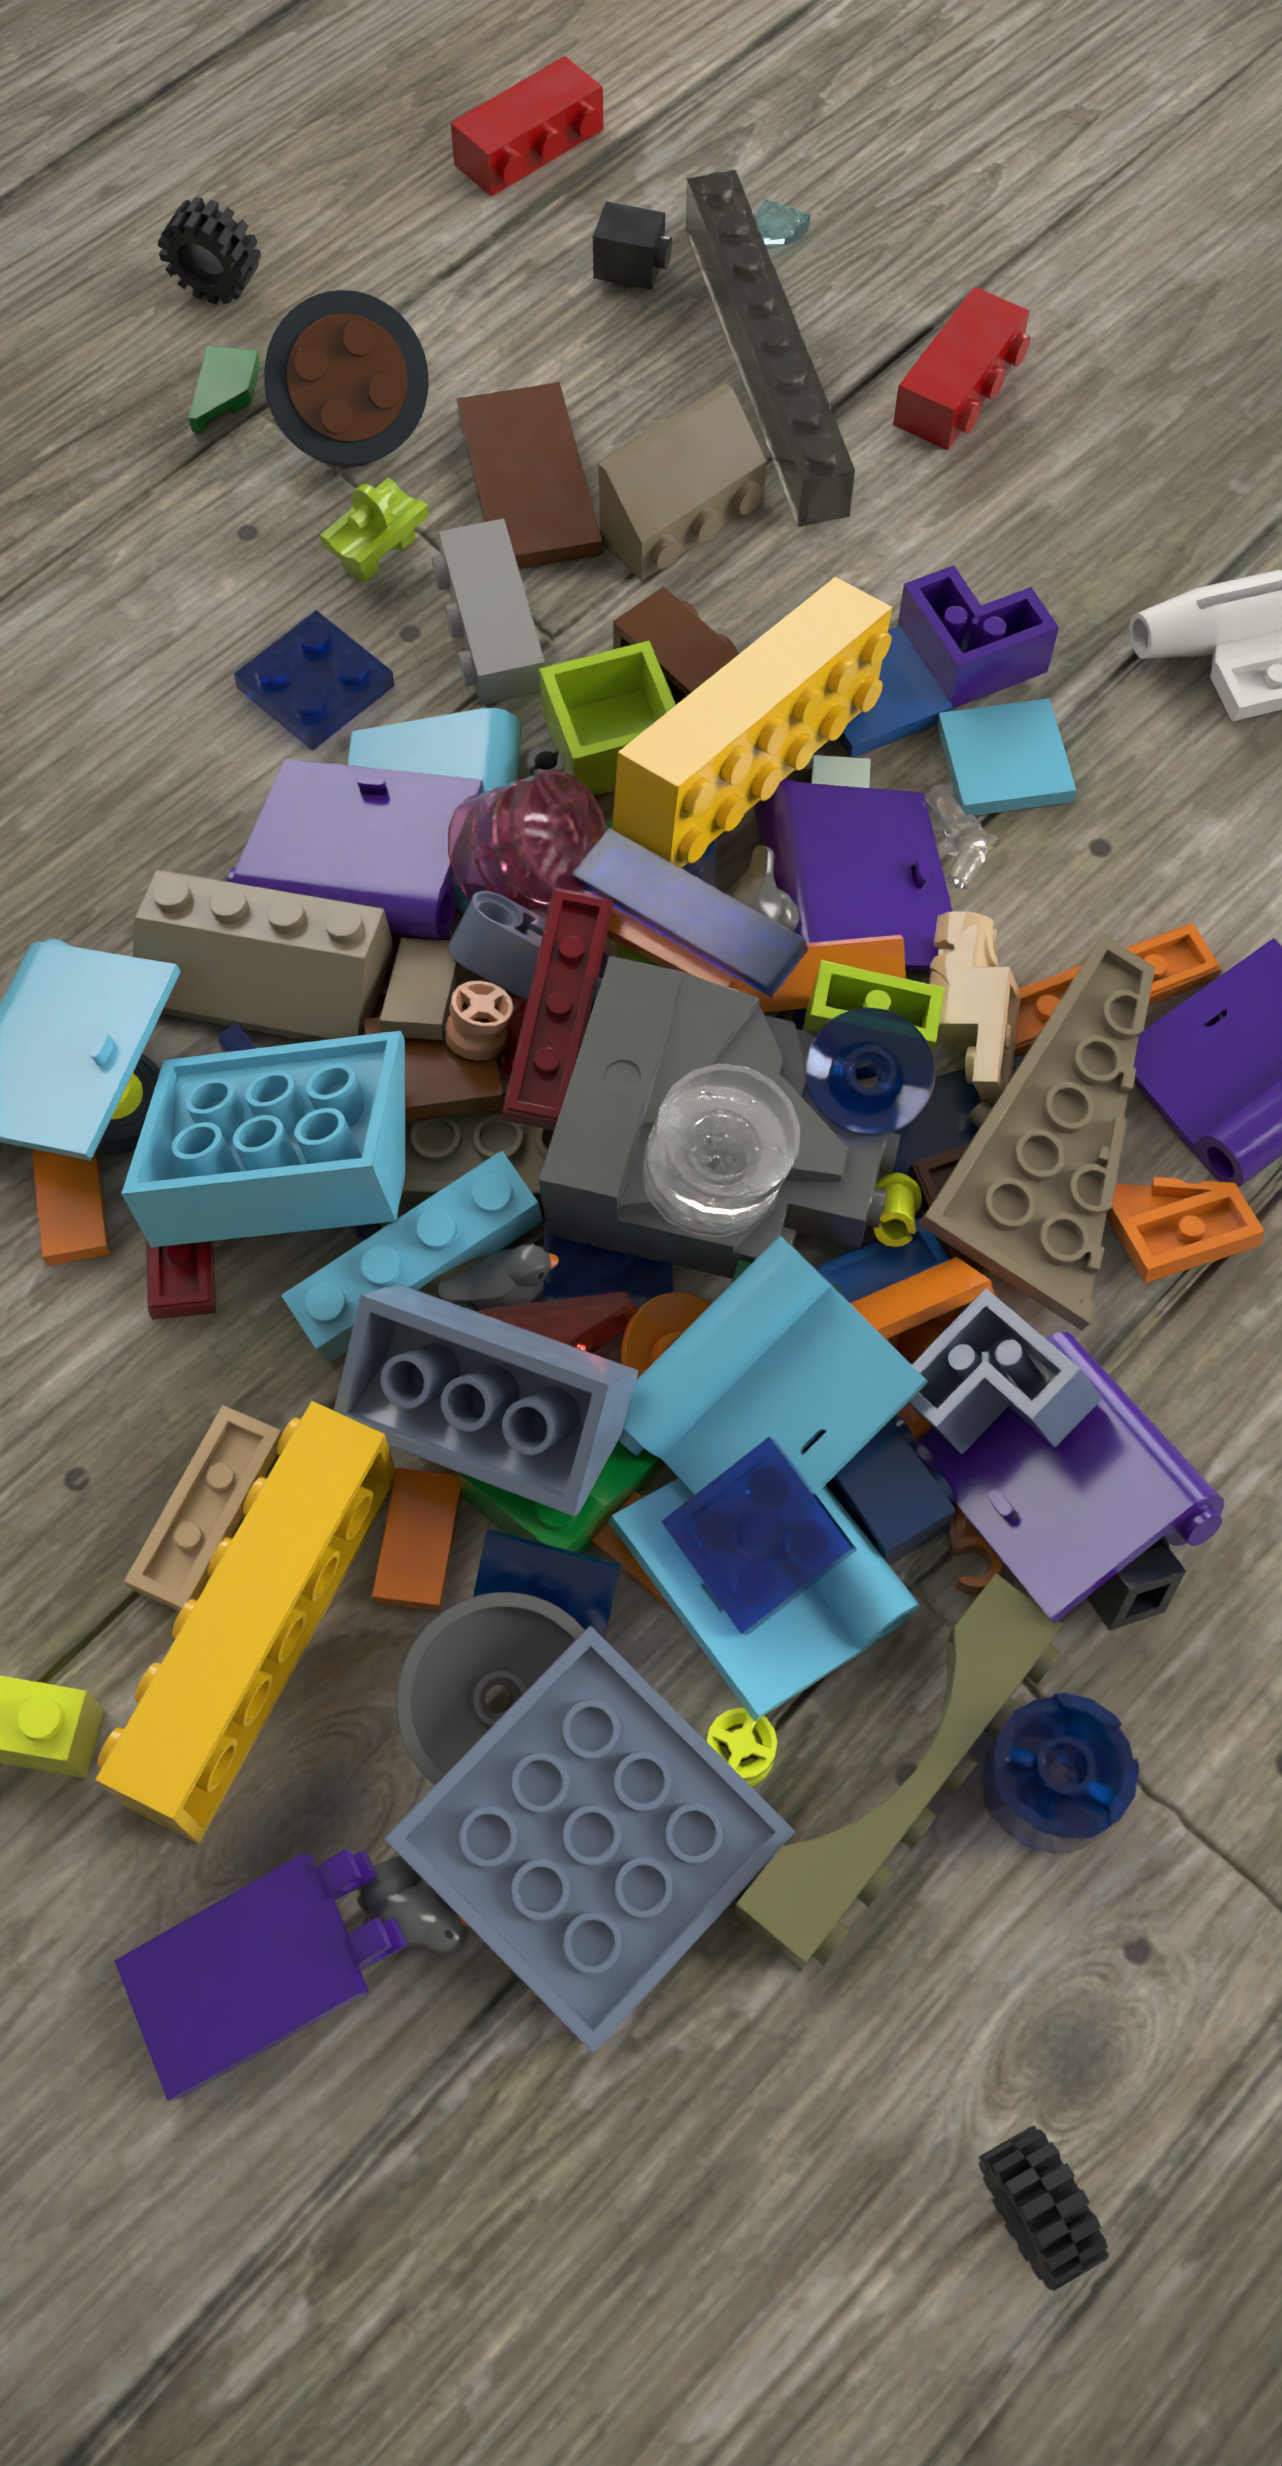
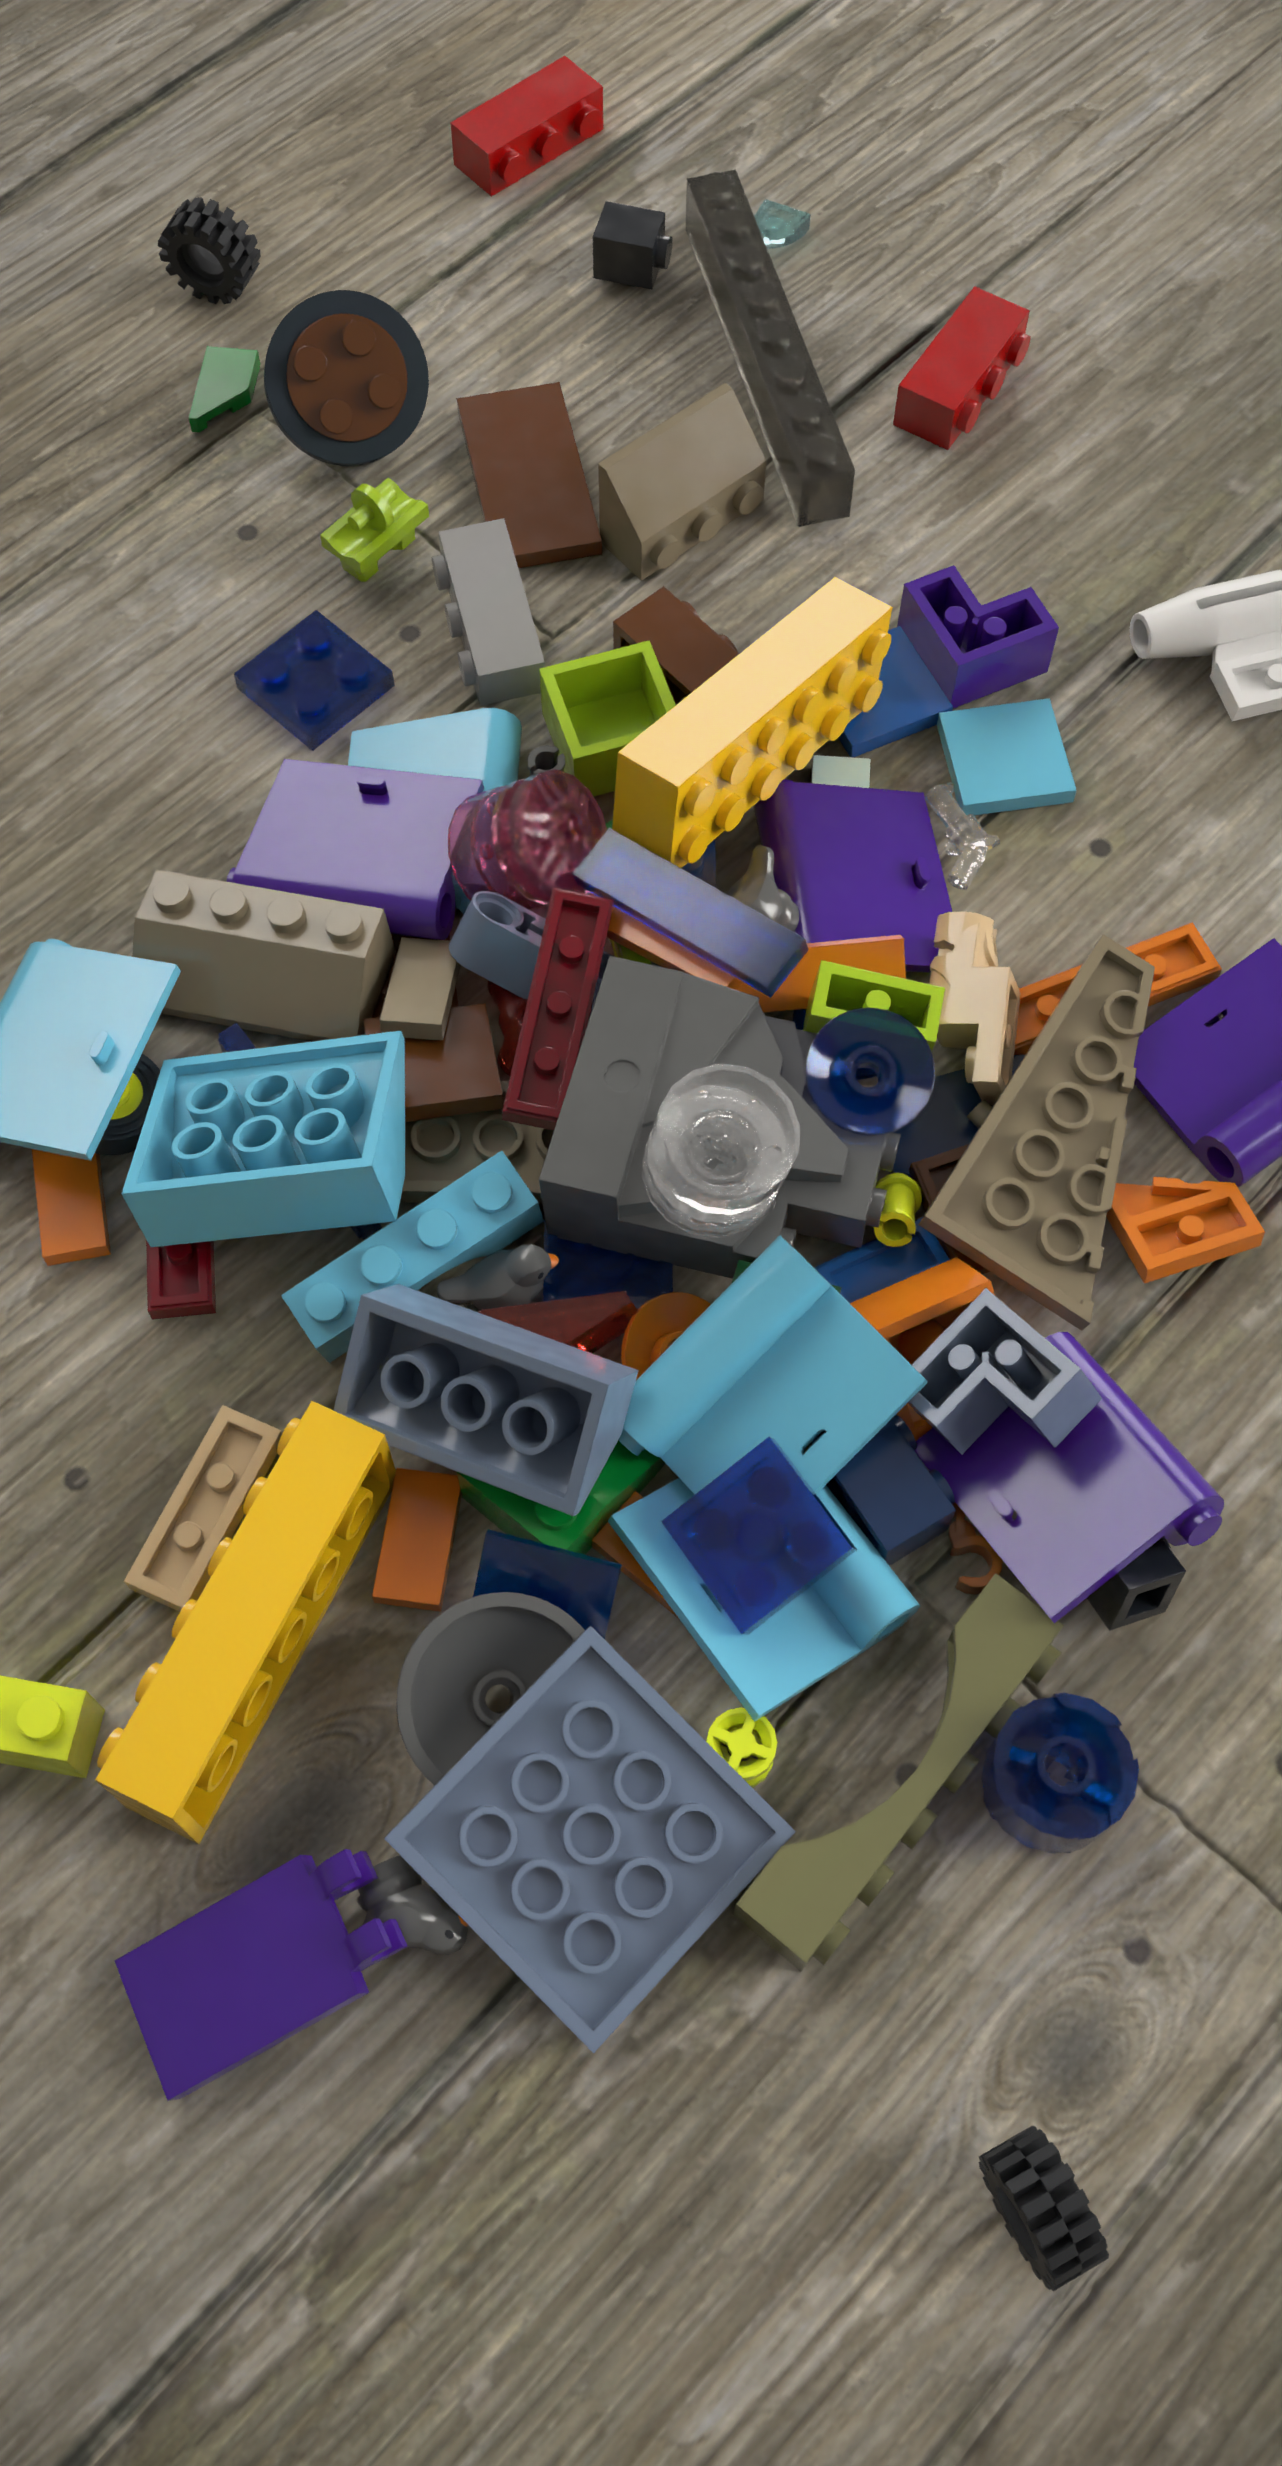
nougat wheel [444,981,513,1061] -> none

